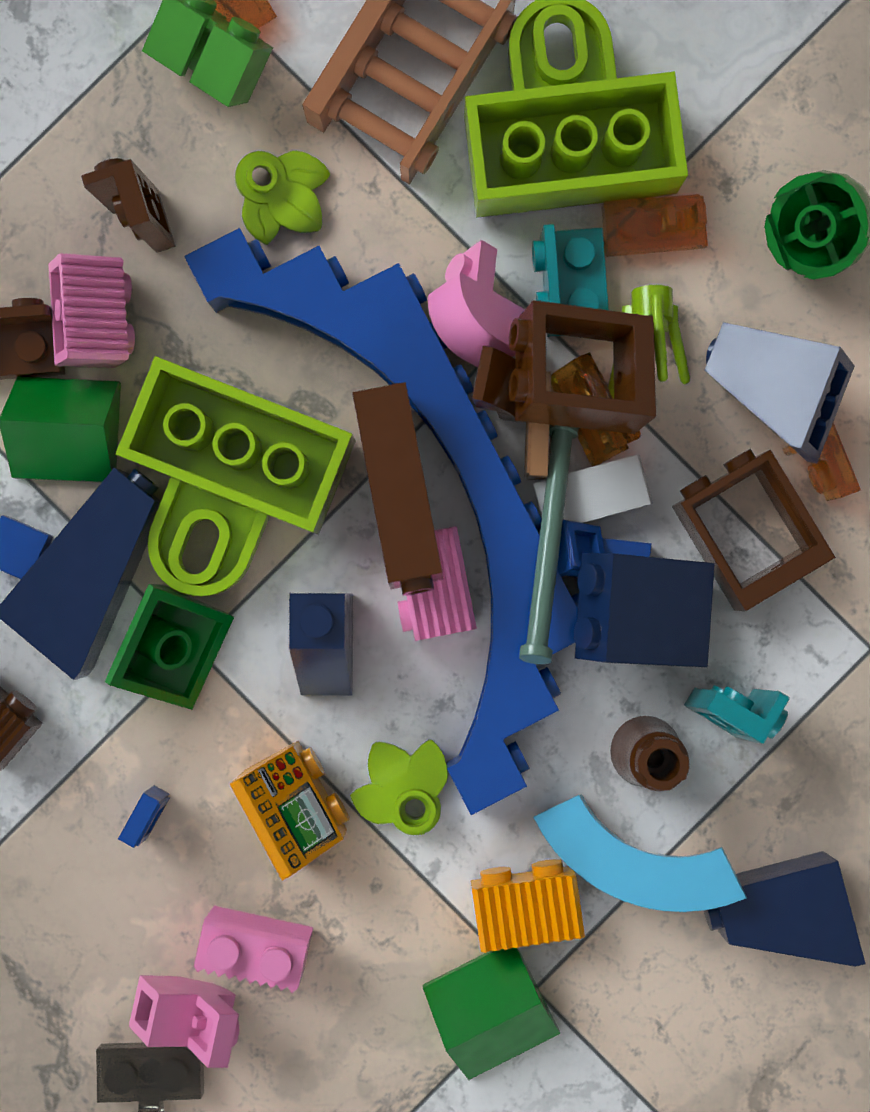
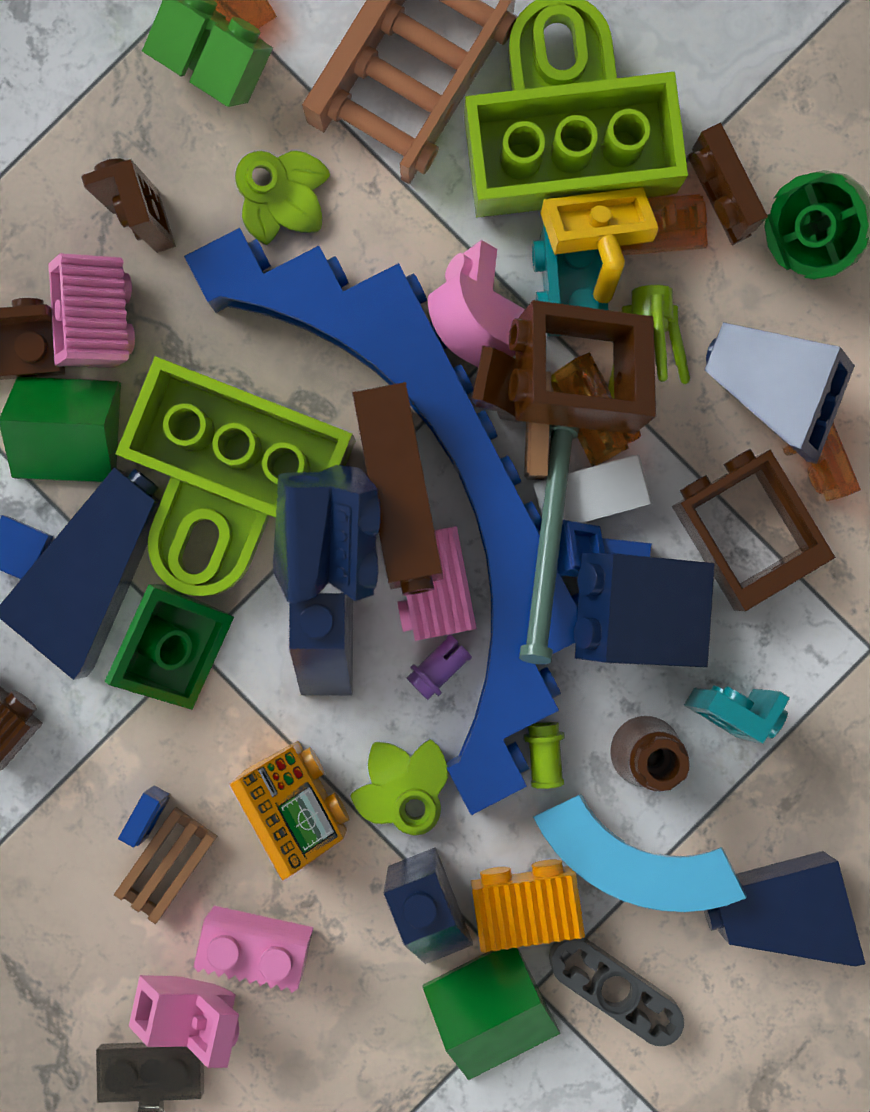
none -> medium nougat tile [114,807,218,925]
none -> dark blue piece [273,465,380,603]
none -> dark blue slope [384,847,473,964]
none -> medium lavender pin [406,634,472,700]
none -> lime pin [523,721,565,789]
none -> yellow plate [540,187,659,303]
none -> dark grey beam [549,937,684,1046]
none -> reddish brown plate [688,122,768,246]

